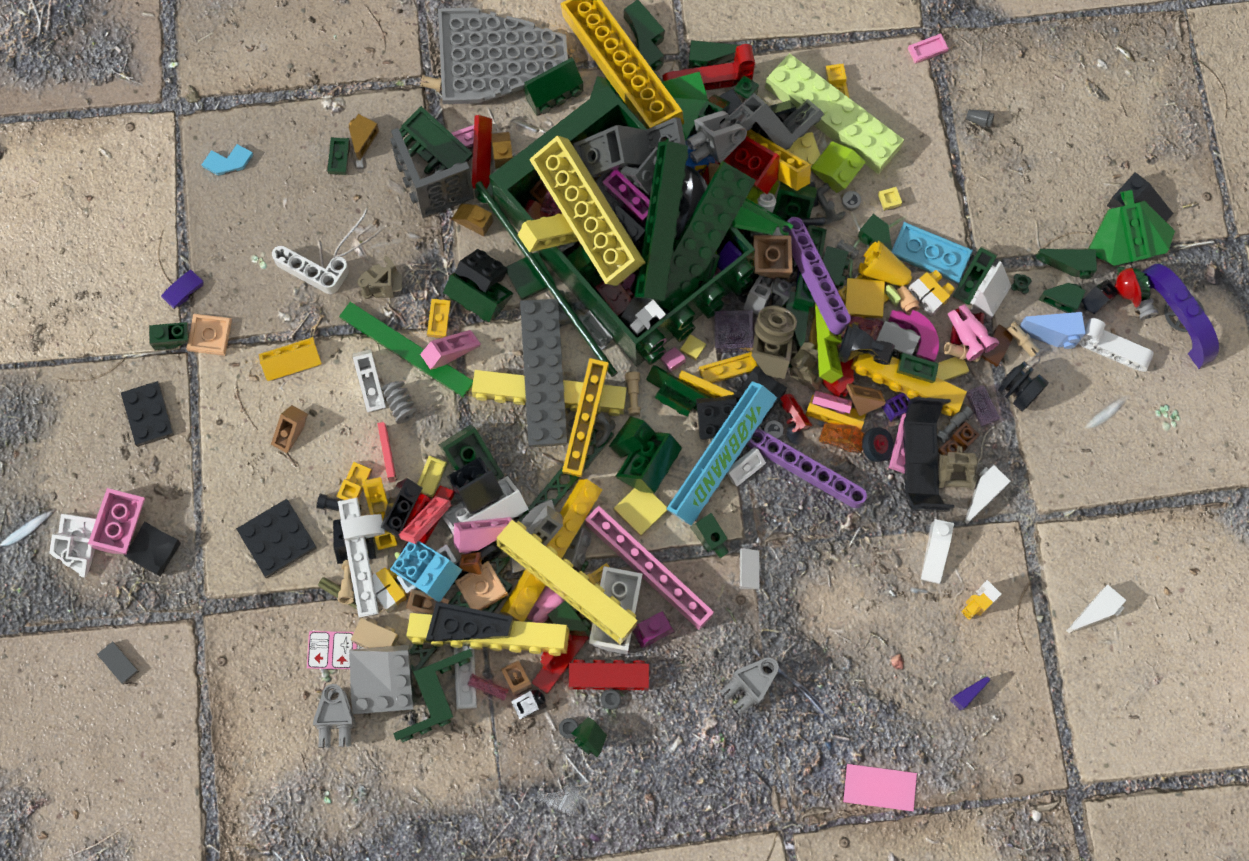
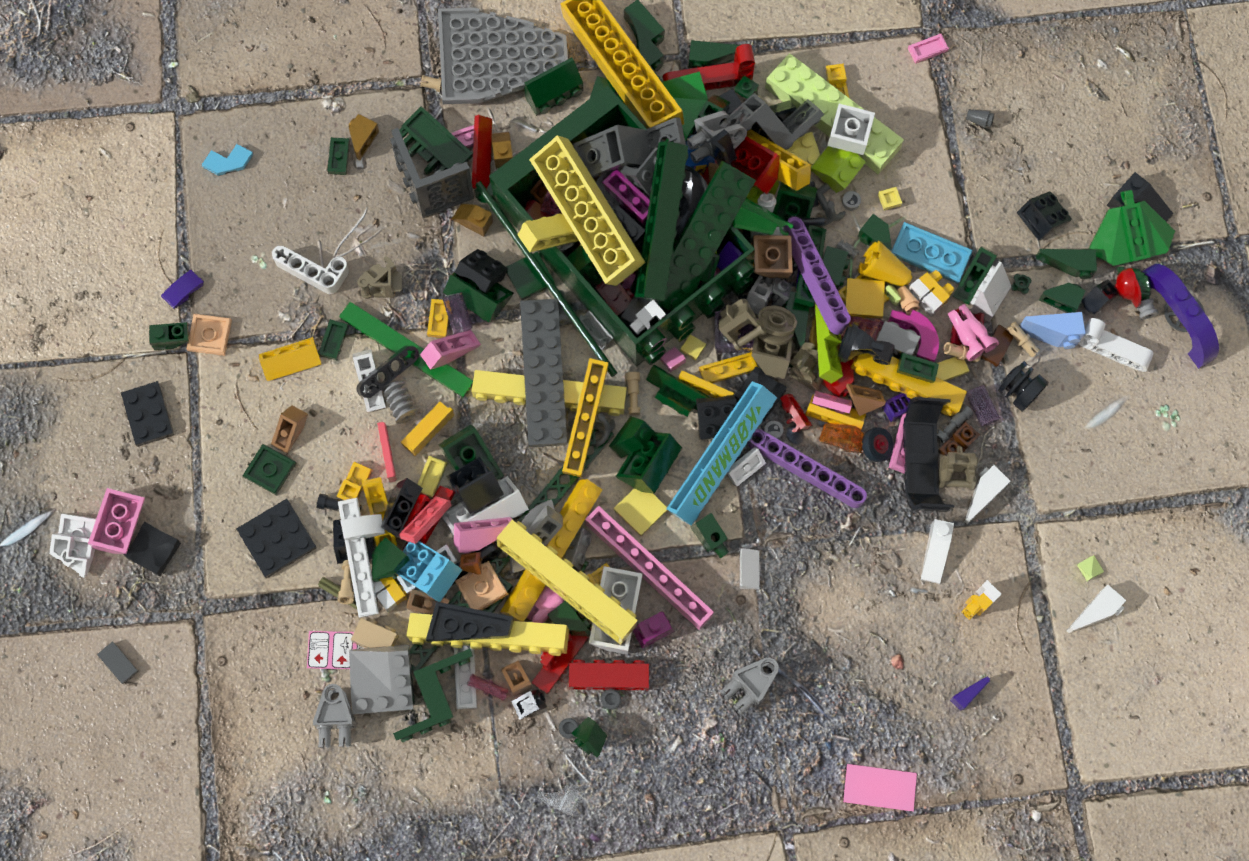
none -> dark green tile [242,444,296,495]
none -> dark green tile [318,319,349,361]
none -> black beam [356,345,419,398]
none -> dark green slope [372,537,410,582]
none -> yellow panel [401,402,455,456]
none -> clear purple plate [442,292,473,334]
none -> black panel [709,129,737,166]
none -> dark tan piece [719,299,767,351]
none -> white brick [827,104,875,155]
none -> black bracket [1016,191,1072,241]
none -> yellowish green slope [1077,555,1104,581]

